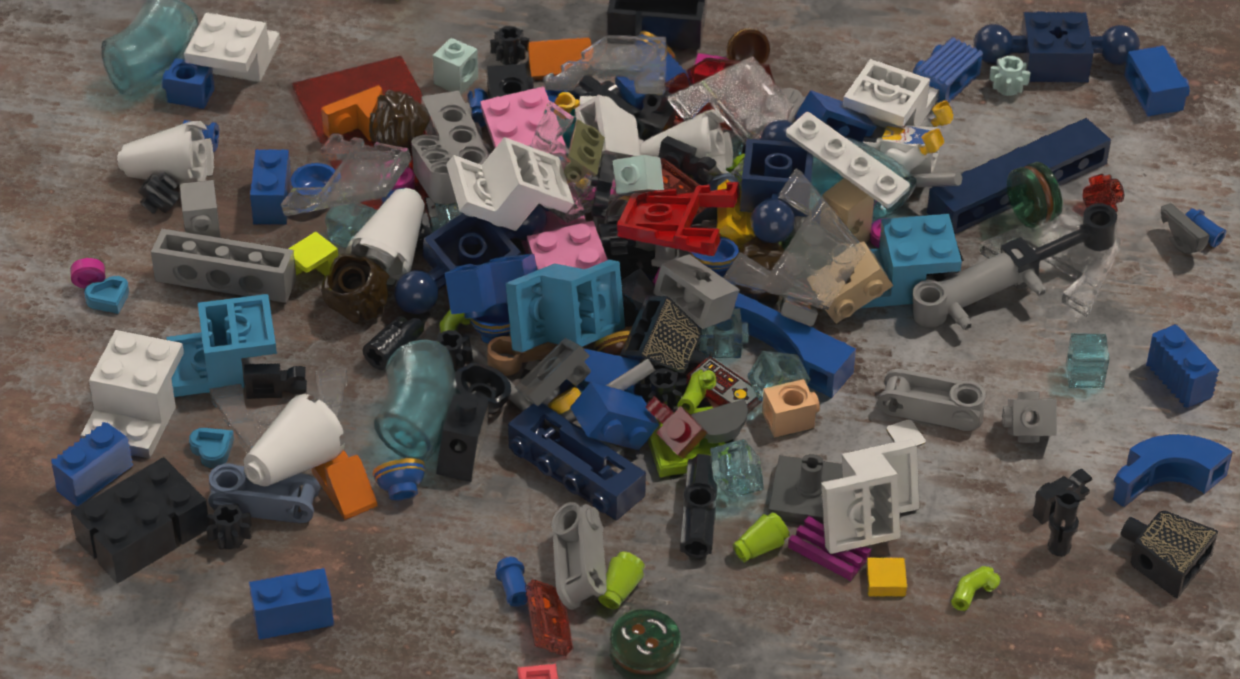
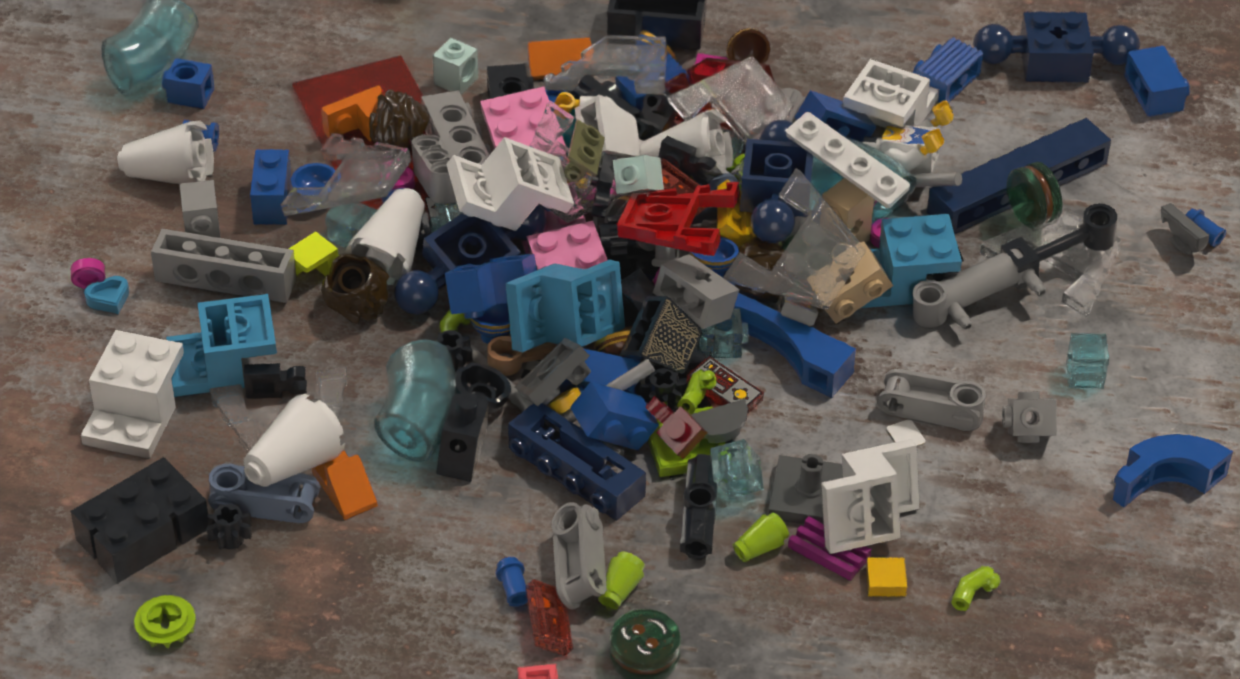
blue brick [51,422,133,507] -> none
black gear [138,172,180,214] -> none
white bracket [184,13,280,82] -> none
dark azure tile [189,428,234,468] -> none
blue brick [249,568,334,640] -> none
black hinge [362,316,425,370] -> none
blue piece [373,458,425,501] -> none
blue pin [467,88,488,127] -> none
black gear [490,26,529,65] -> none
clear light blue brick [747,351,810,401] -> none
light nougat brick [762,379,820,438] -> none
light aqua gear [989,56,1030,96] -> none
black plate [1033,469,1092,525] -> none
black pin [1047,490,1080,556] -> none
clear red gear [1082,173,1124,212] -> none
black torso [1120,510,1218,599] -> none
blue brick [1146,324,1220,408] -> none
none -> lime gear [134,595,196,648]

